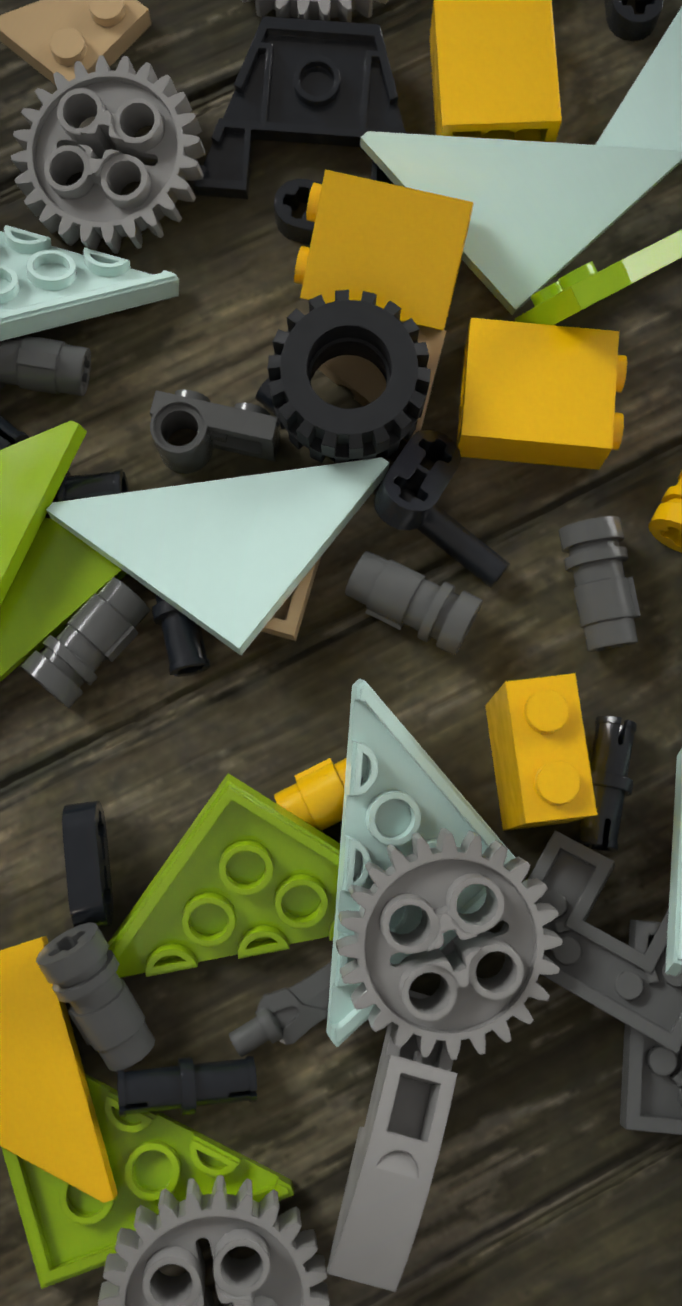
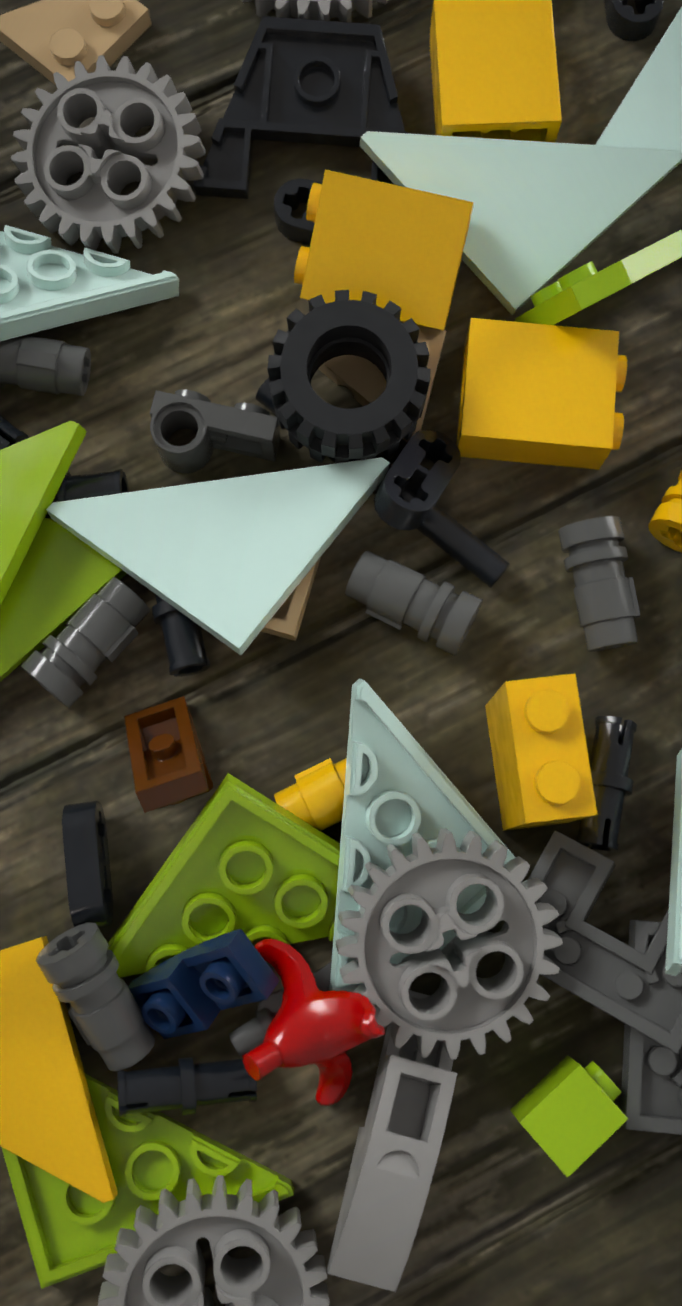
none -> reddish brown slope [124,696,213,813]
none -> dark blue slope [128,929,280,1039]
none -> red piece [243,939,385,1107]
none -> lime brick [510,1055,628,1178]

